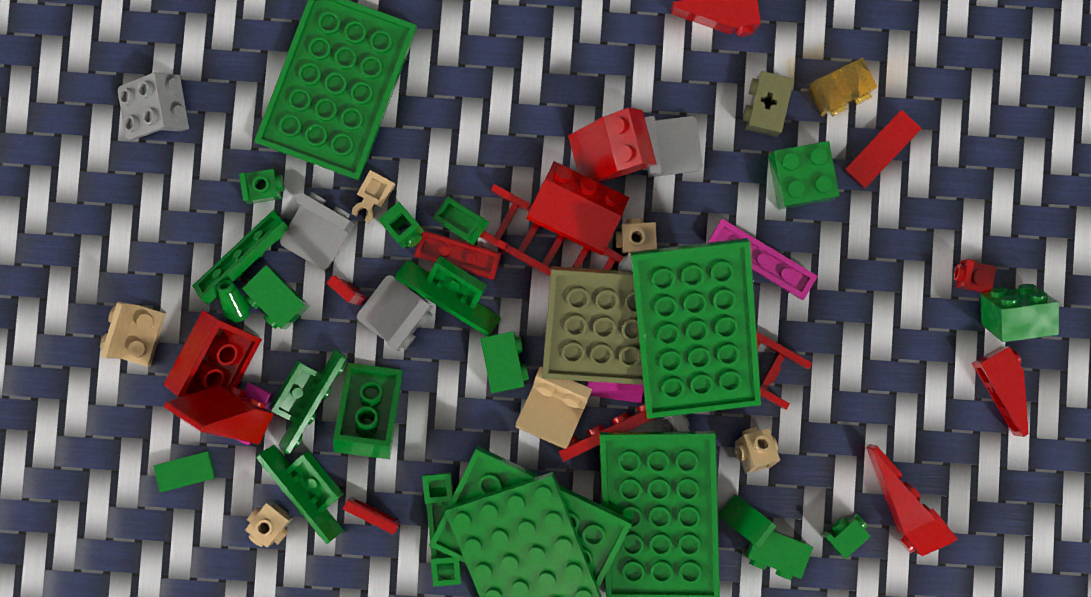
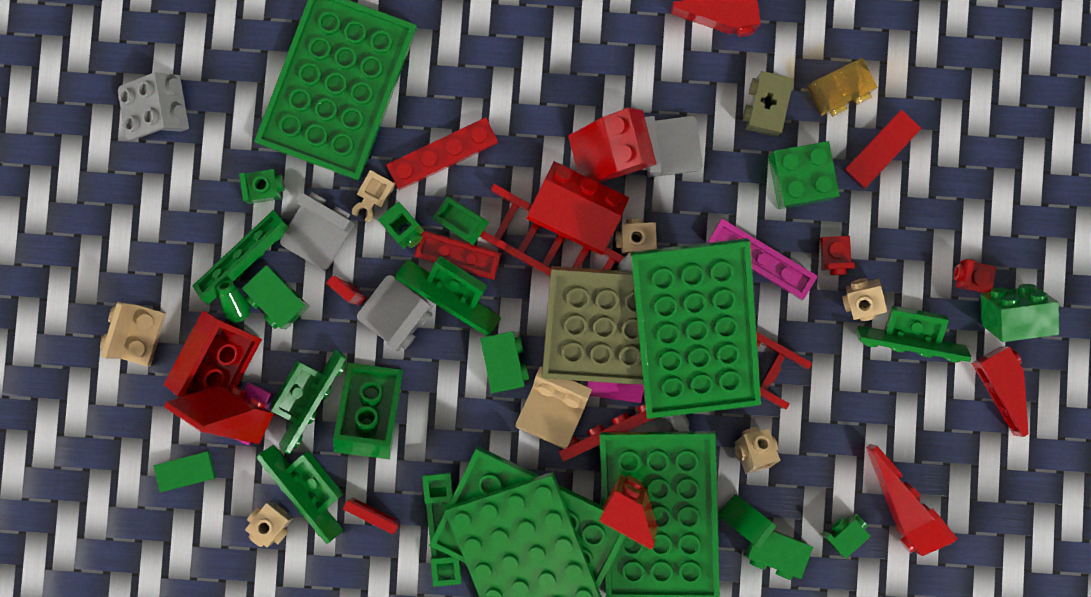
none -> red plate [386,117,498,191]
none -> red slope [599,475,658,550]
none -> red bracket [820,236,855,276]
none -> tan brick [842,278,888,321]
none -> green bracket [856,306,972,363]

